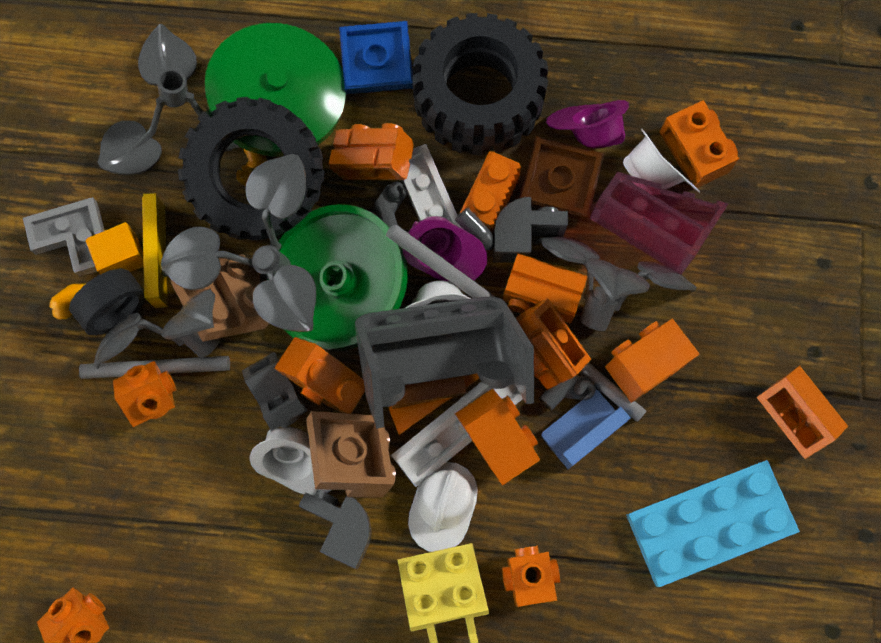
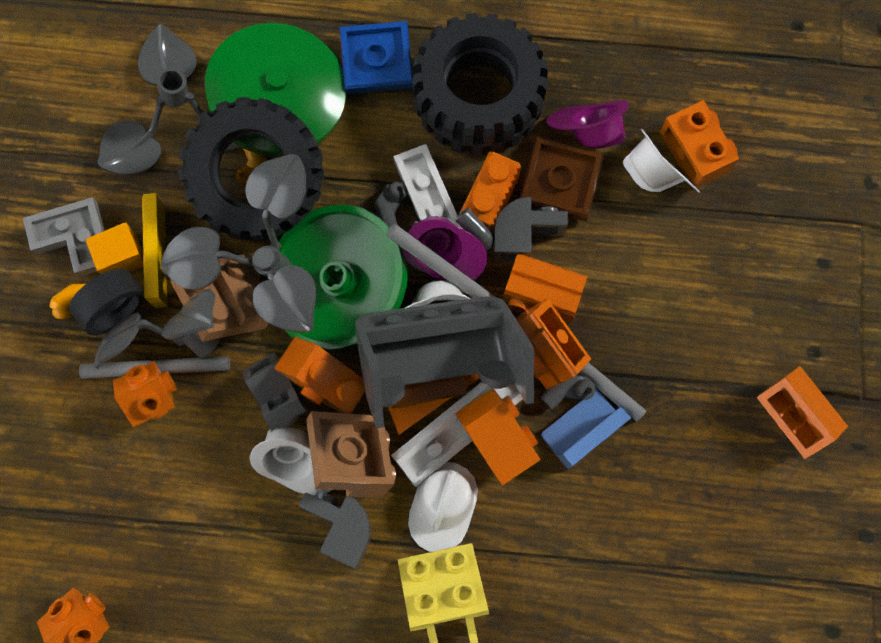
orange brick [329,123,414,180] -> none
orange brick [502,546,560,607] -> none
dark grey plant [536,236,697,331] -> none
clear pink wedge [590,172,729,275] -> none
orange brick [605,318,700,403] -> none
medium azure plate [626,460,800,587] -> none

